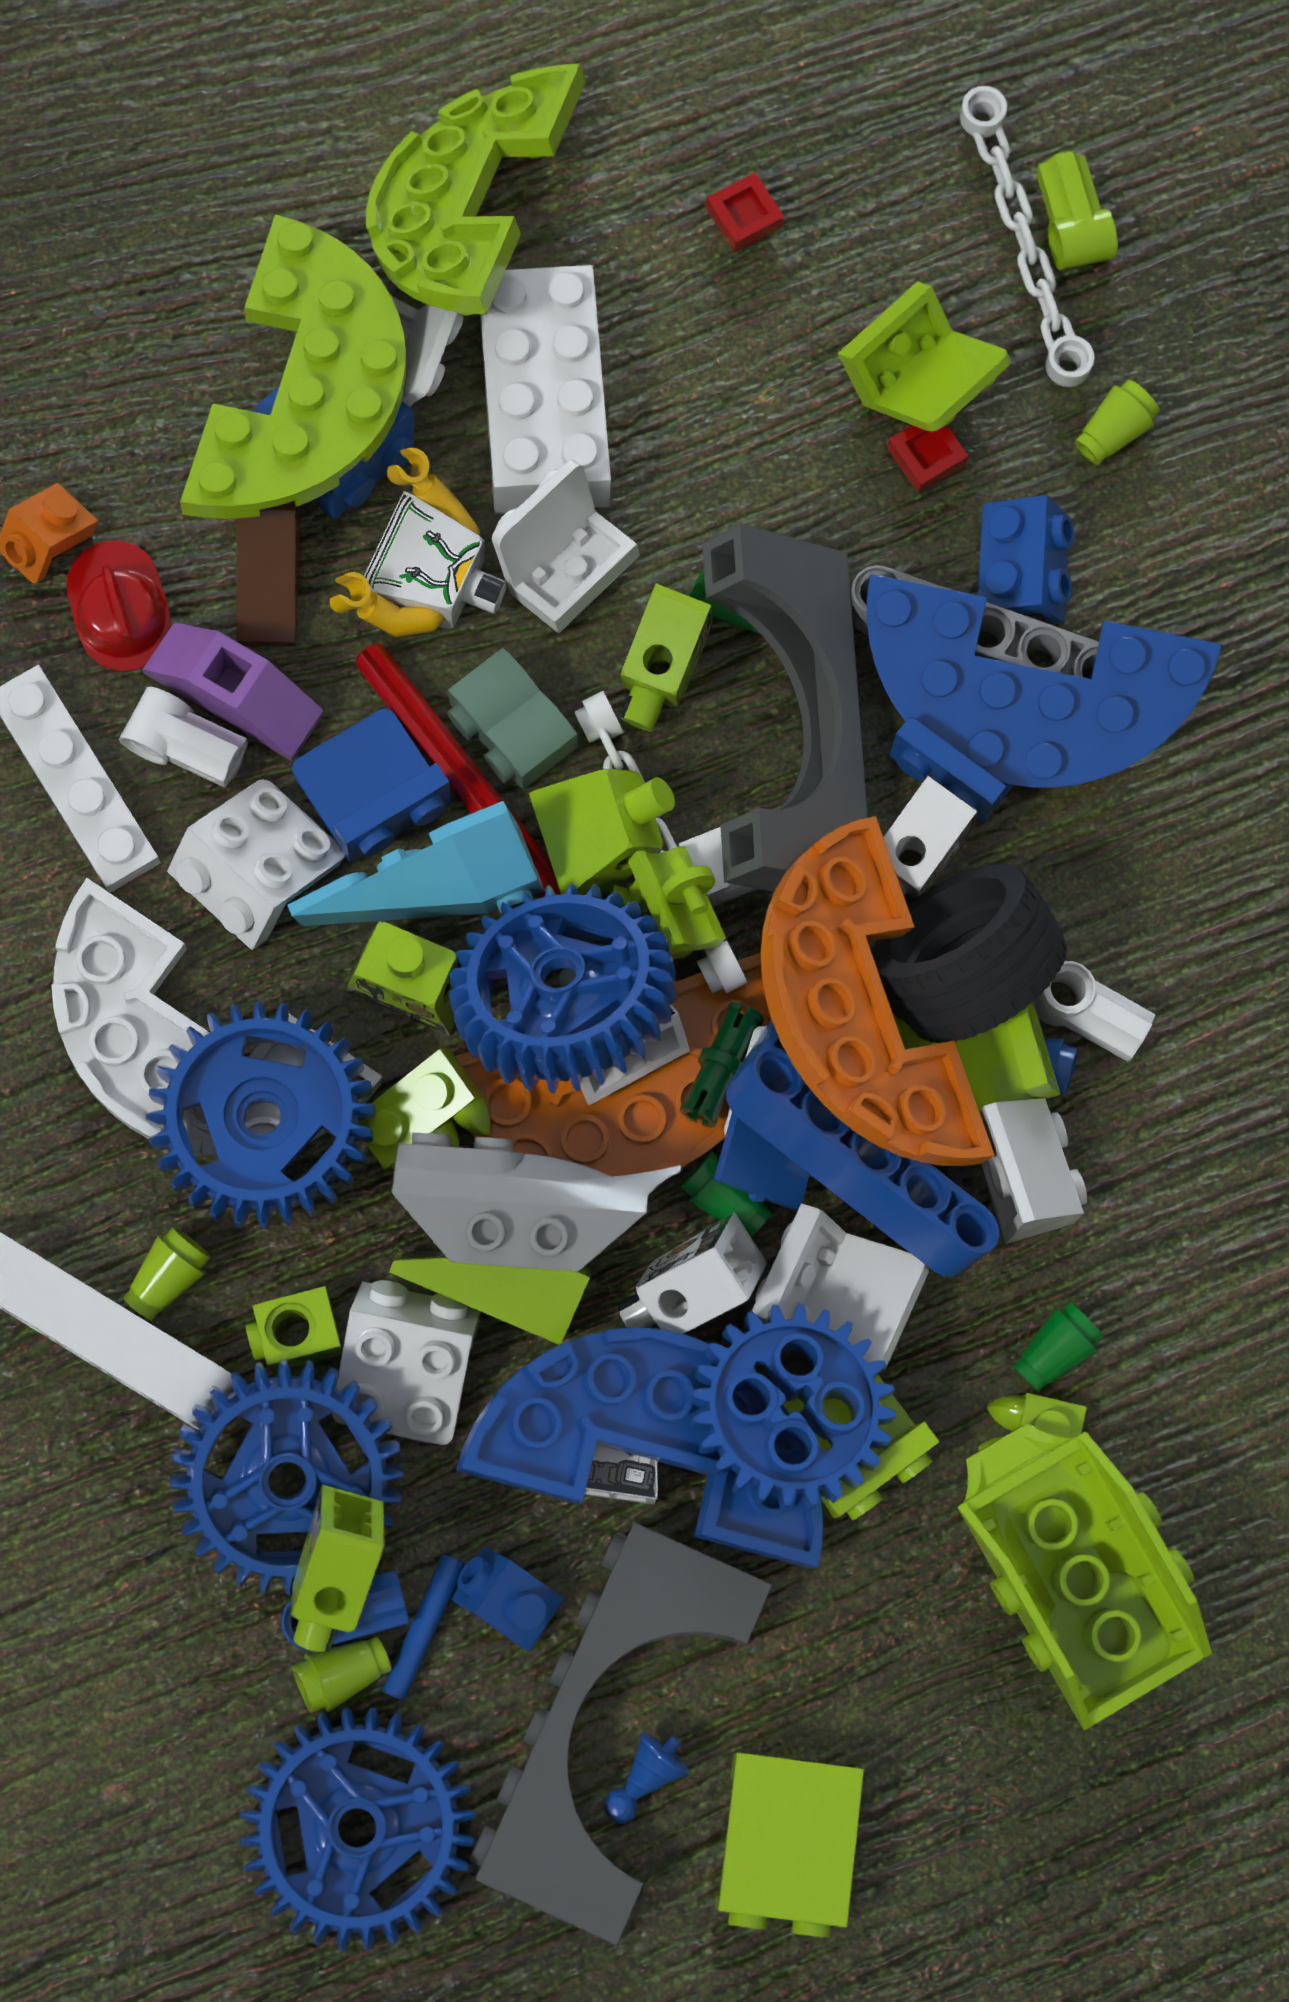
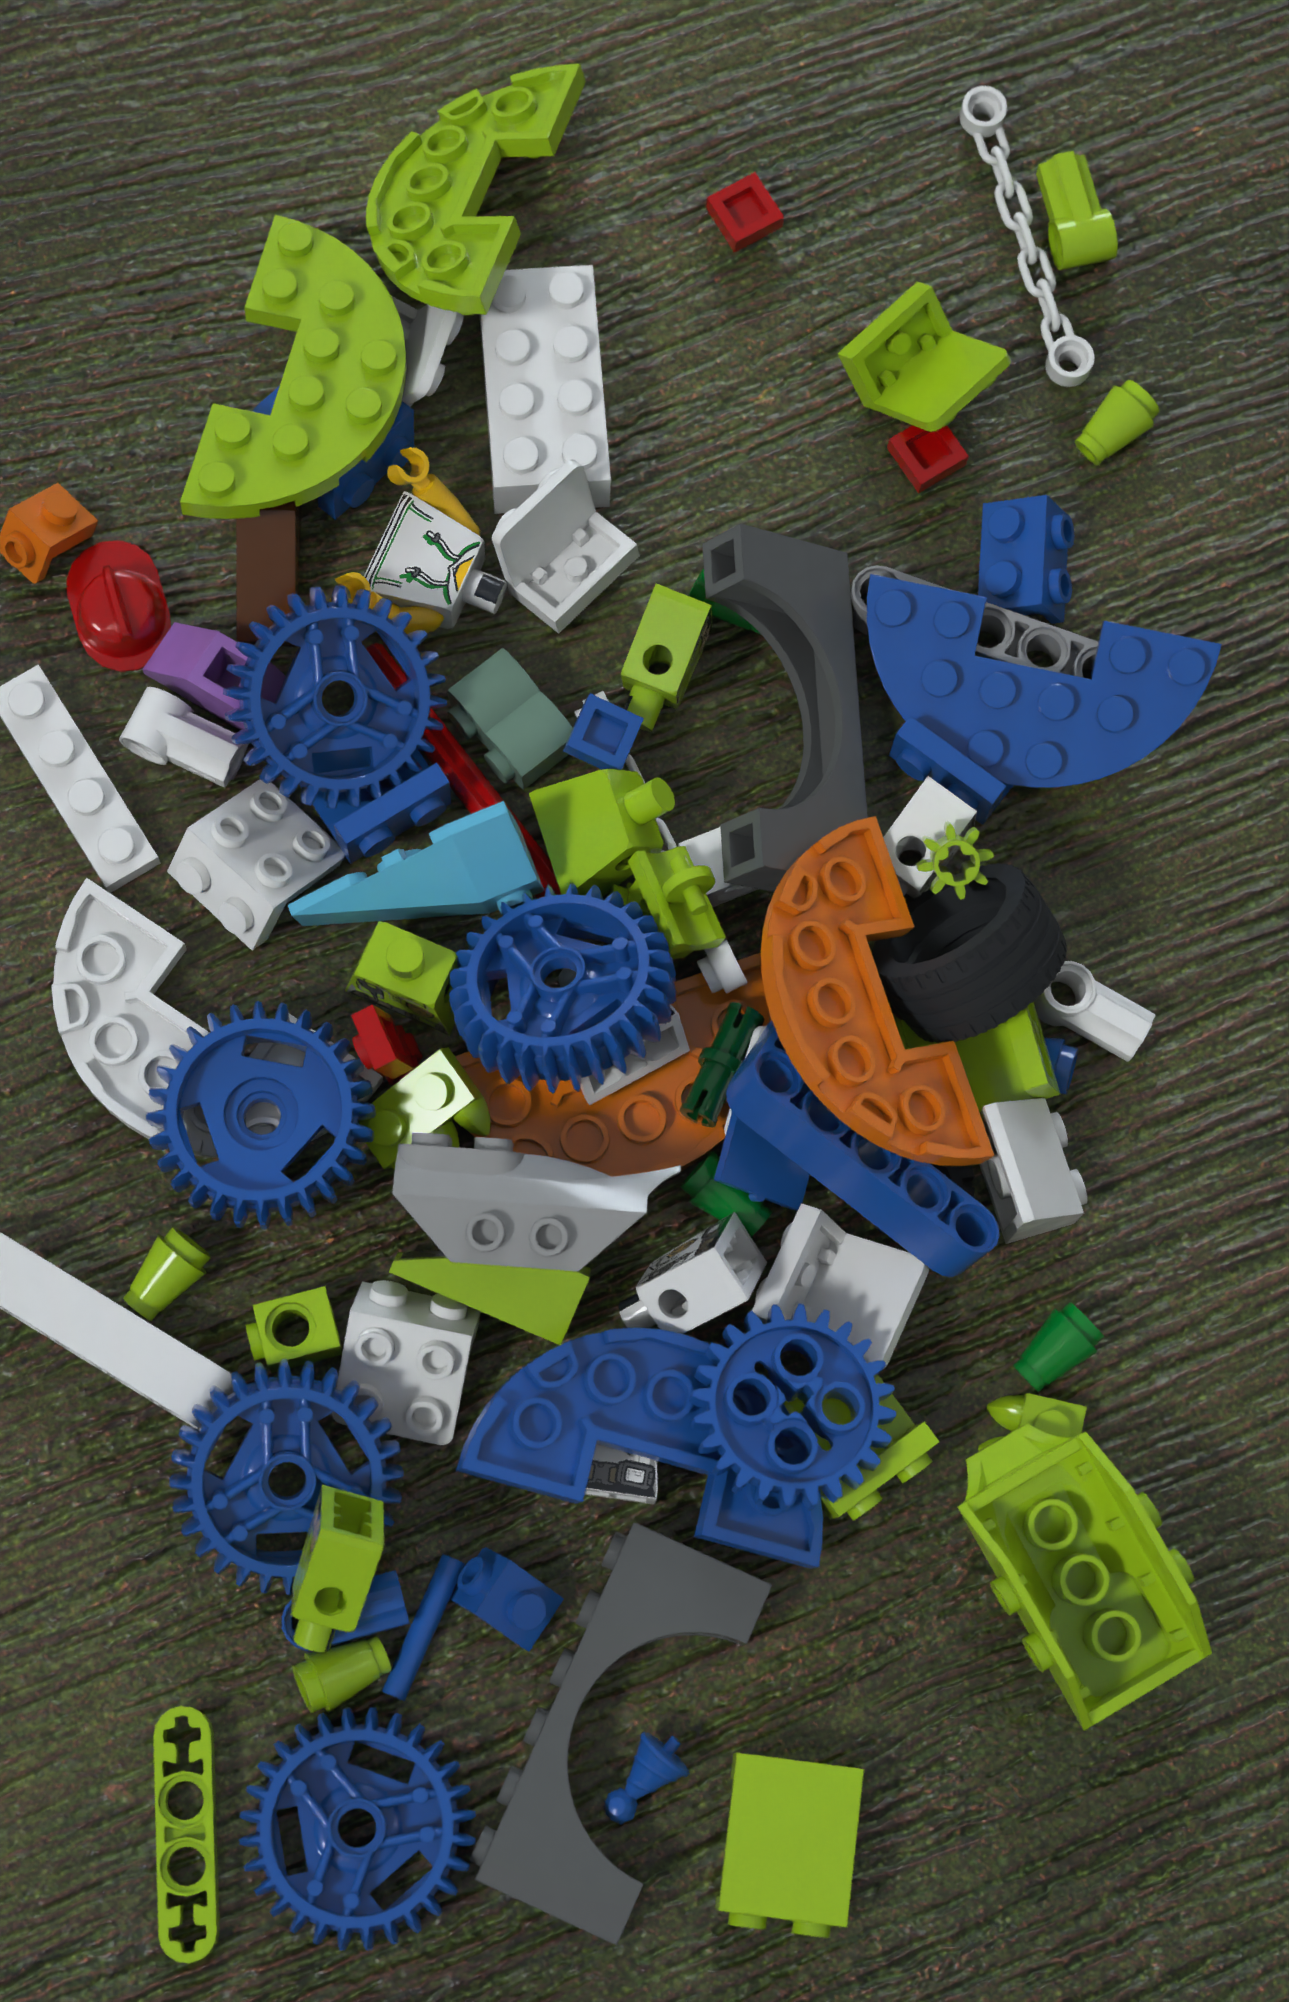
none -> lime beam [153,1706,220,1963]
none -> blue gear [223,585,447,809]
none -> red plate [351,1004,423,1085]
none -> blue plate [563,693,644,770]
none -> lime gear [916,821,994,899]

